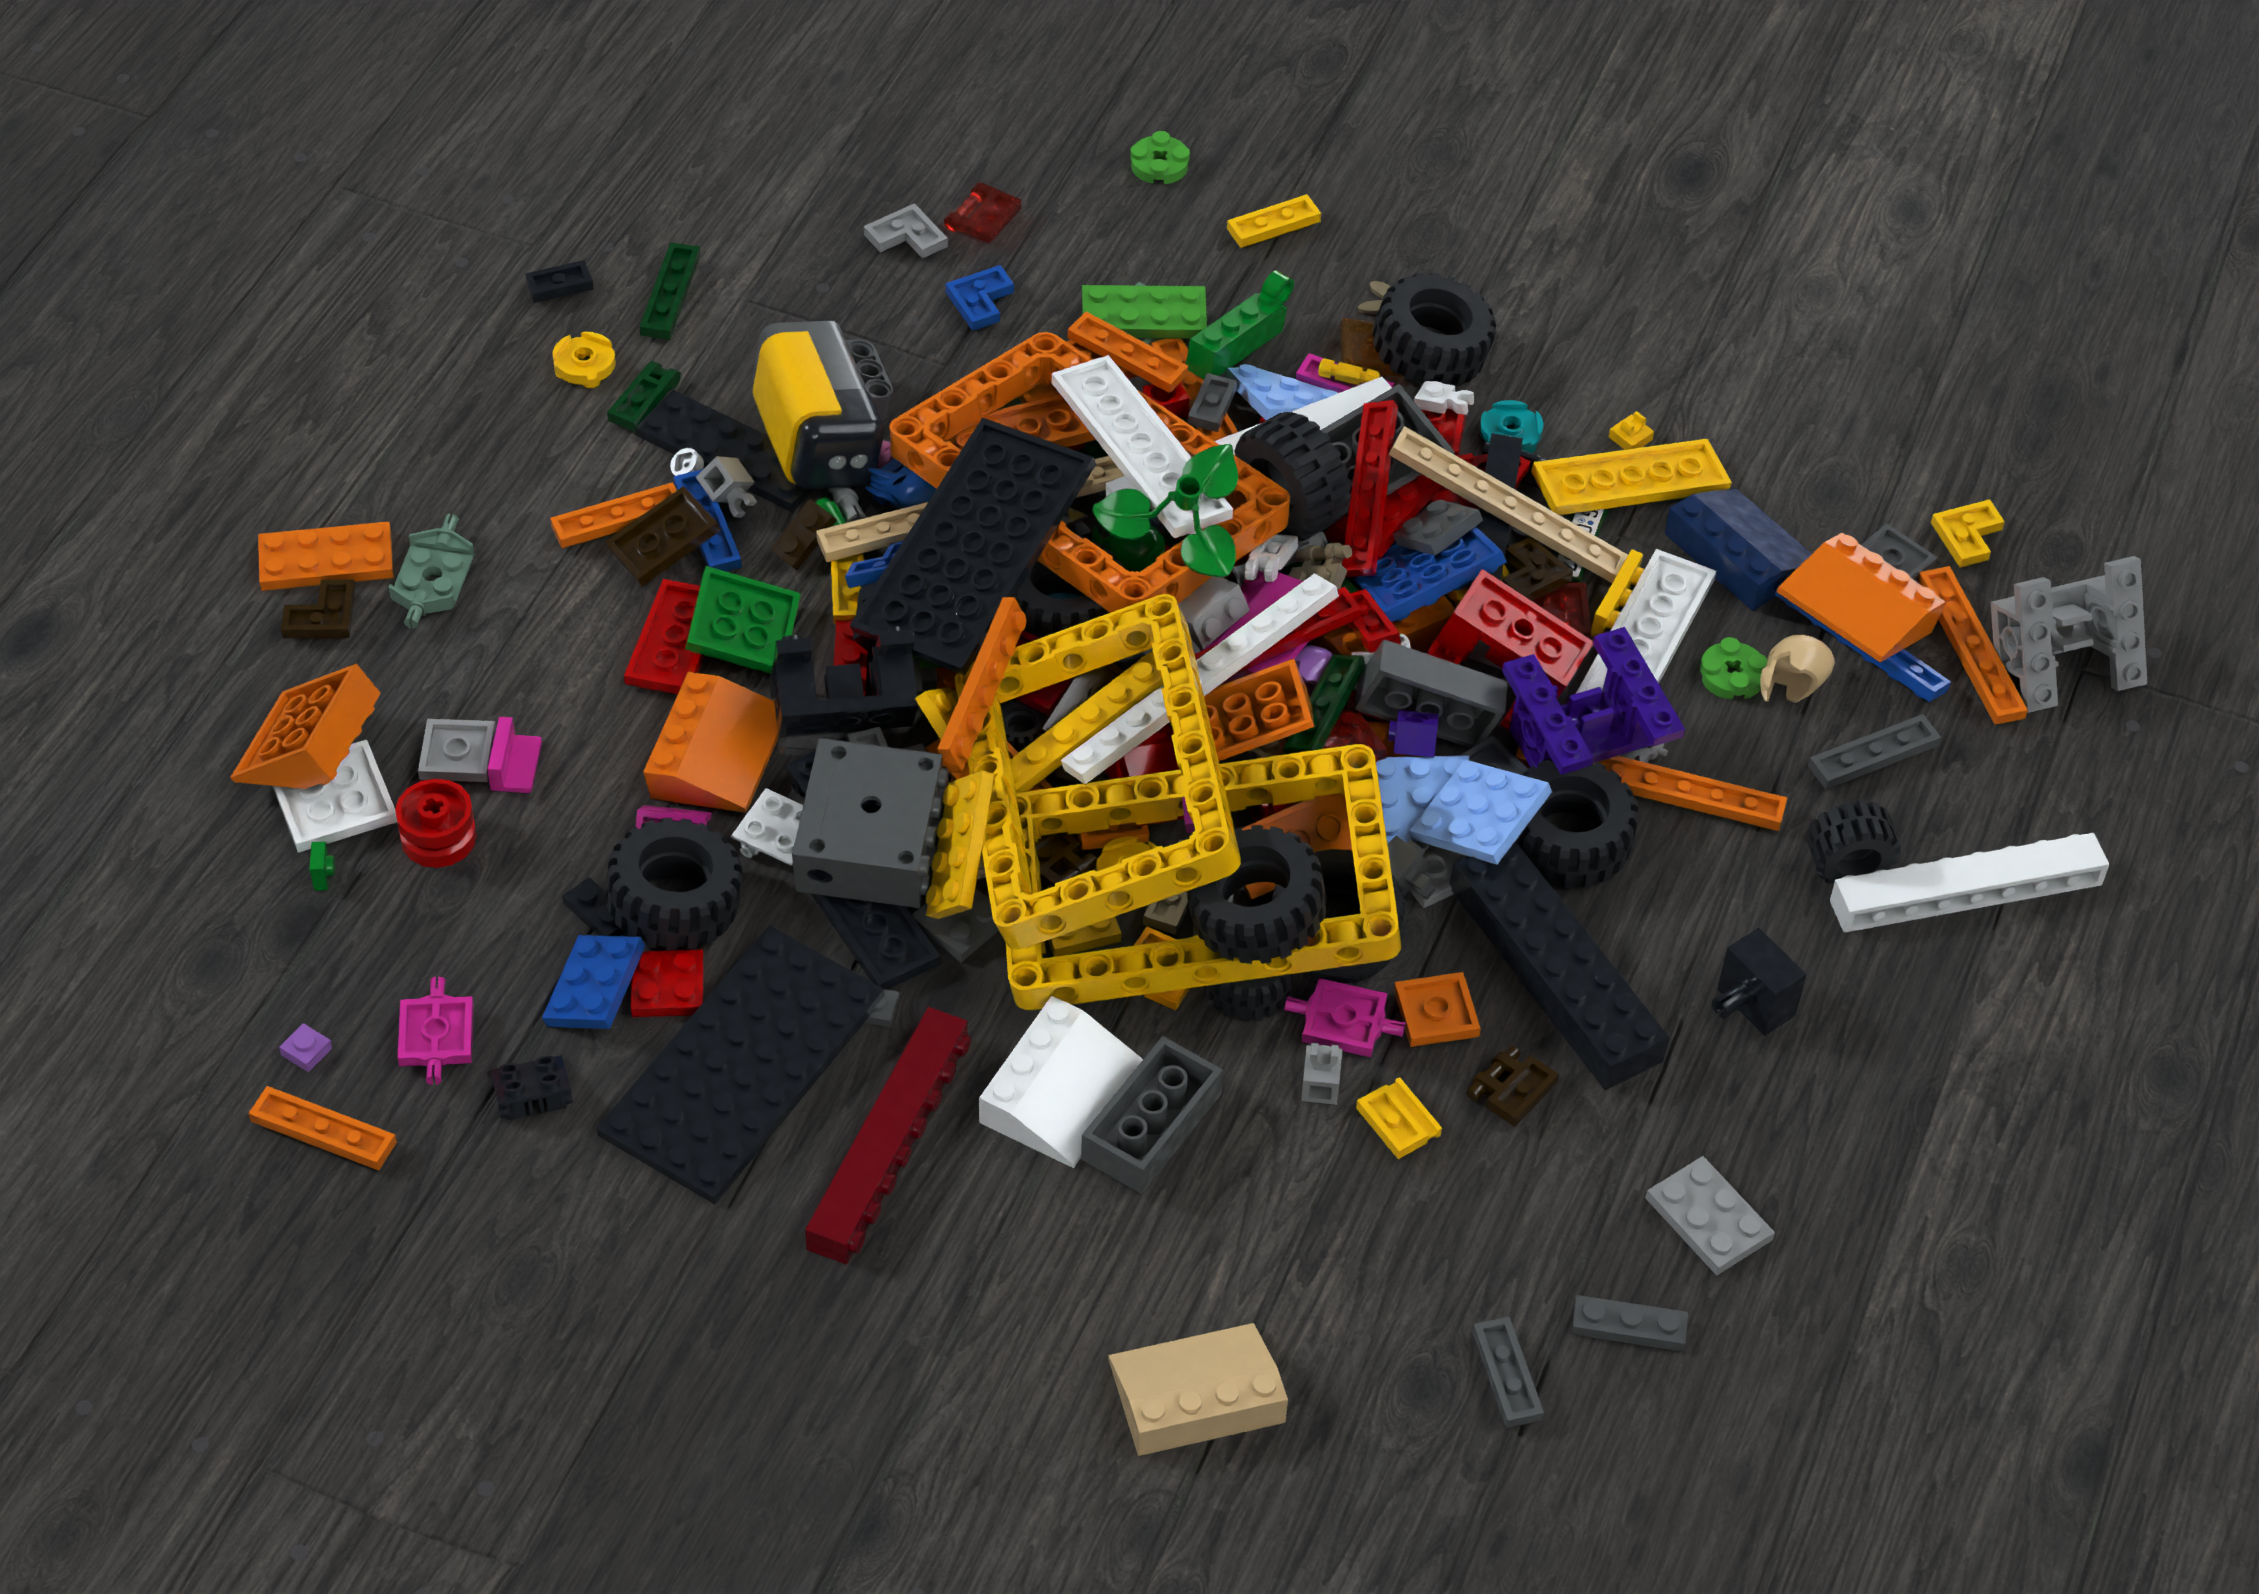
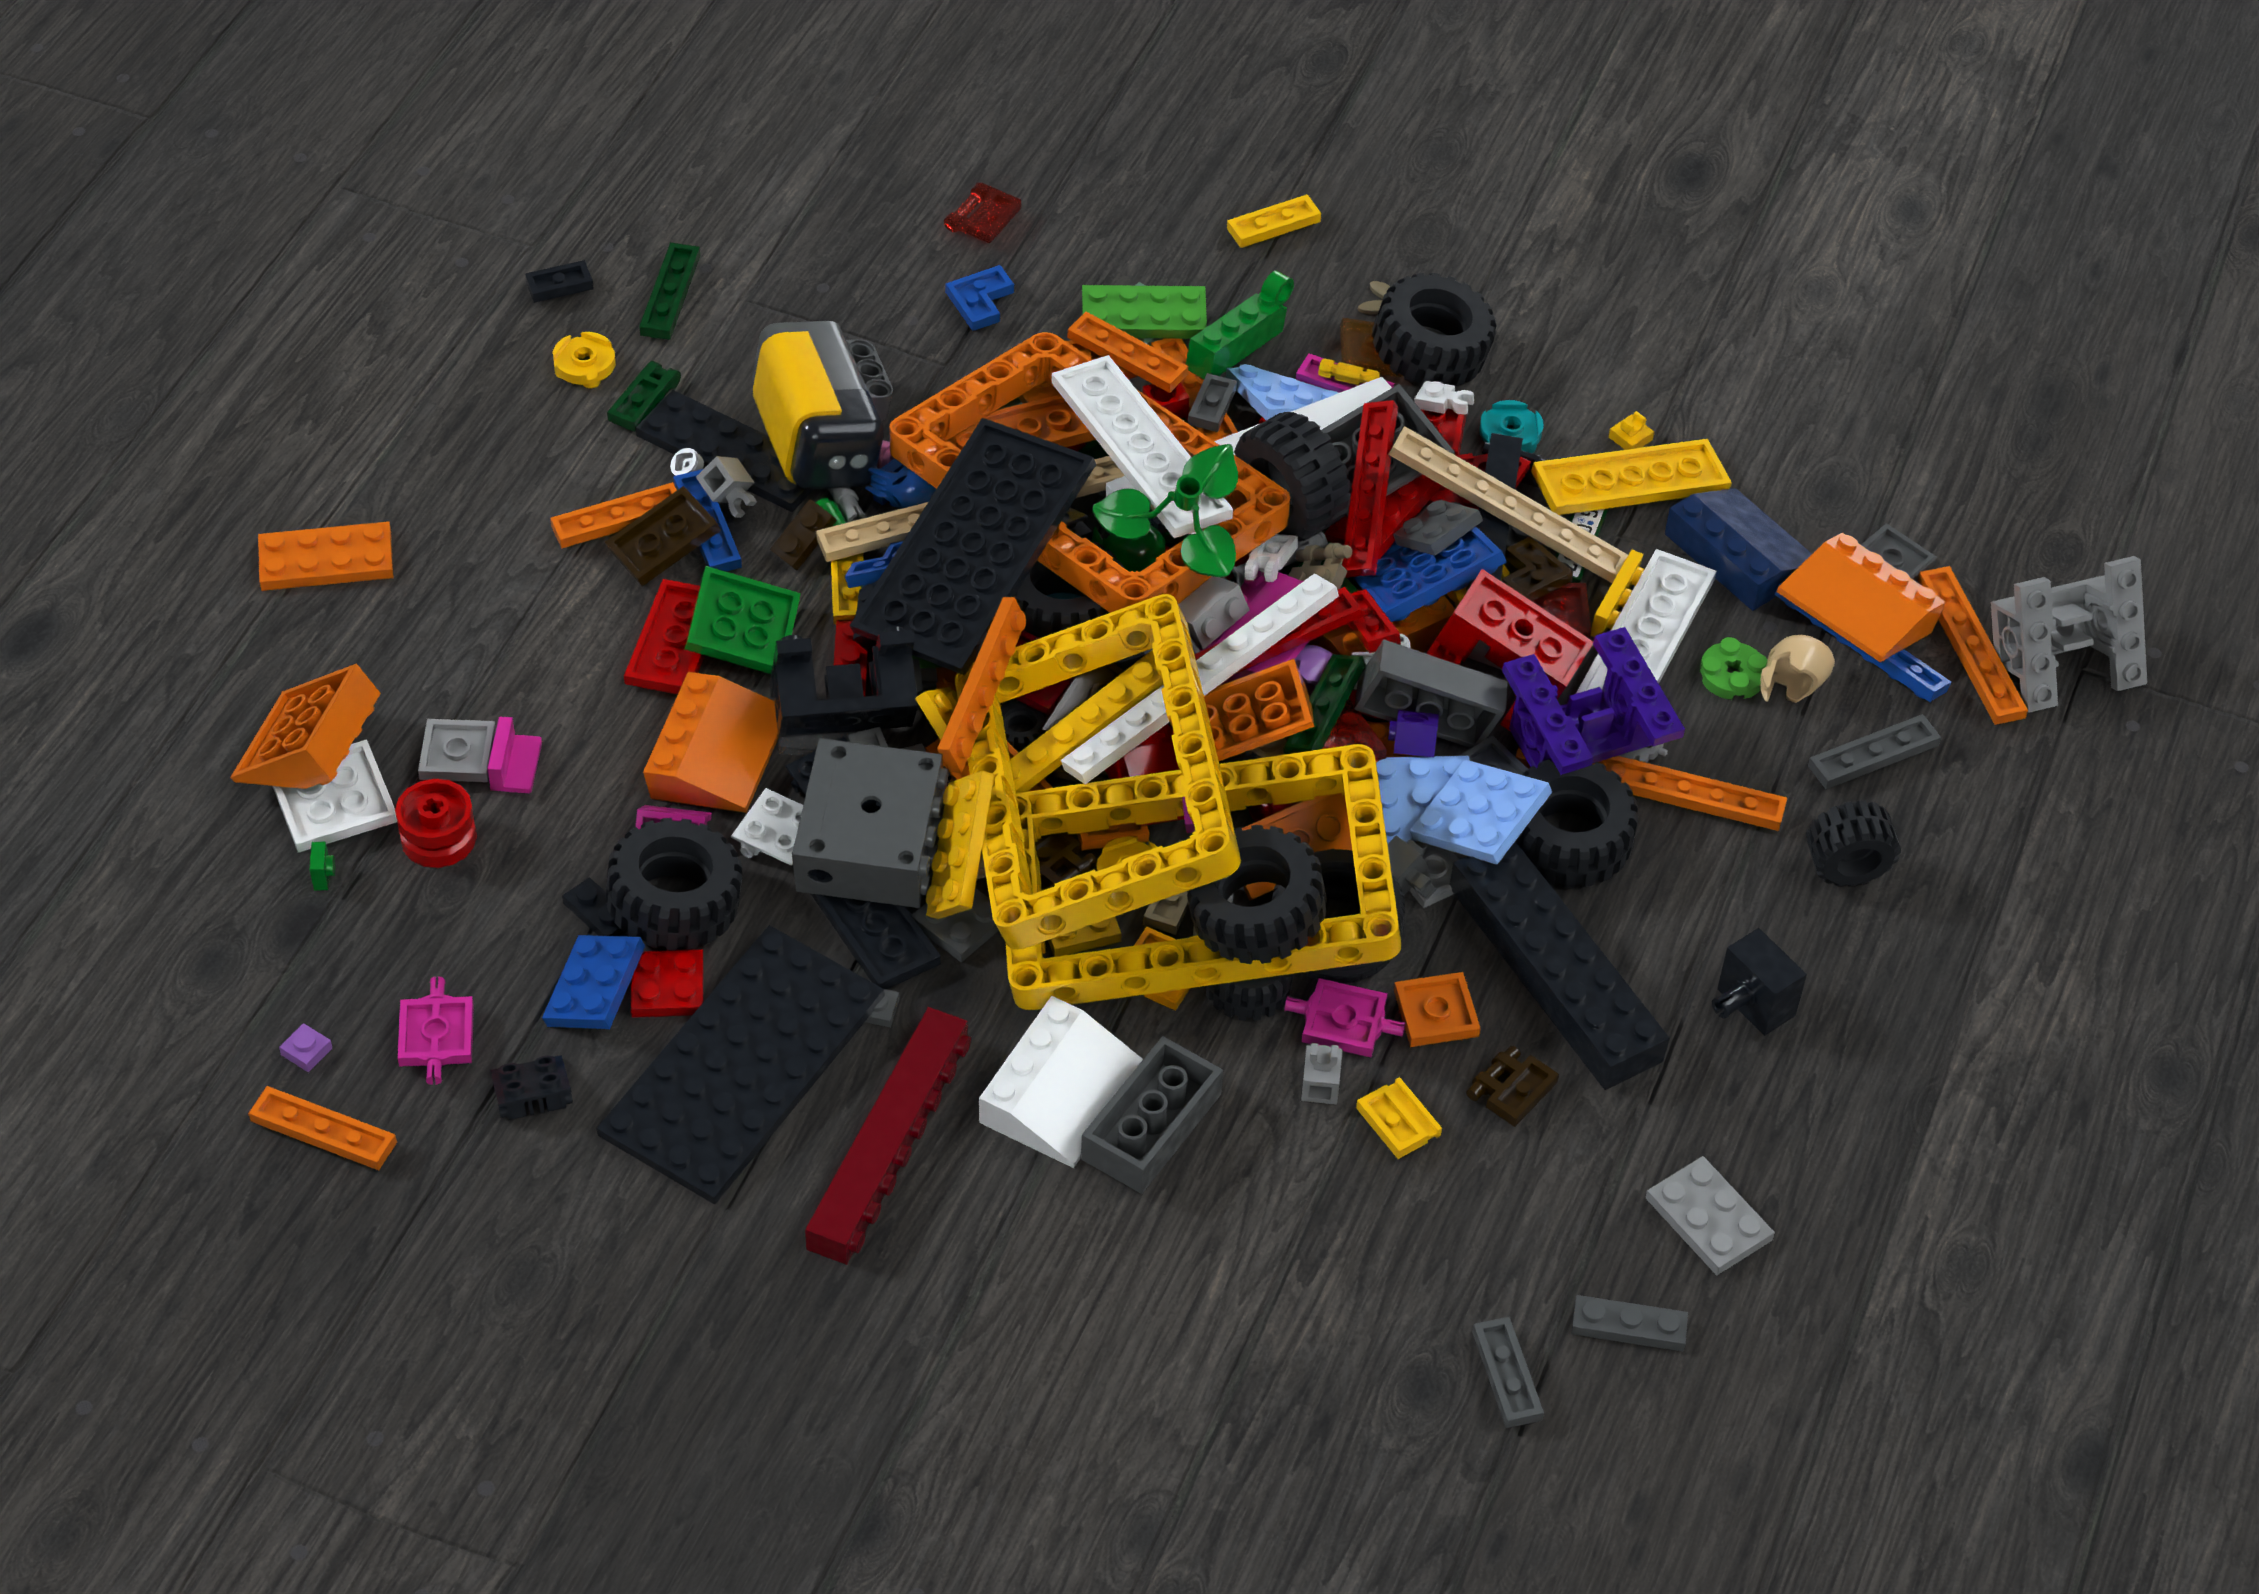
dark brown plate [281,579,355,638] -> none
sand green plate [389,514,474,629] -> none
light grey plate [864,203,948,259] -> none
tan slope [1108,1323,1288,1456] -> none
bright green plate [1130,131,1190,184] -> none
white brick [1830,833,2109,933] -> none
yellow plate [1931,500,2005,568] -> none

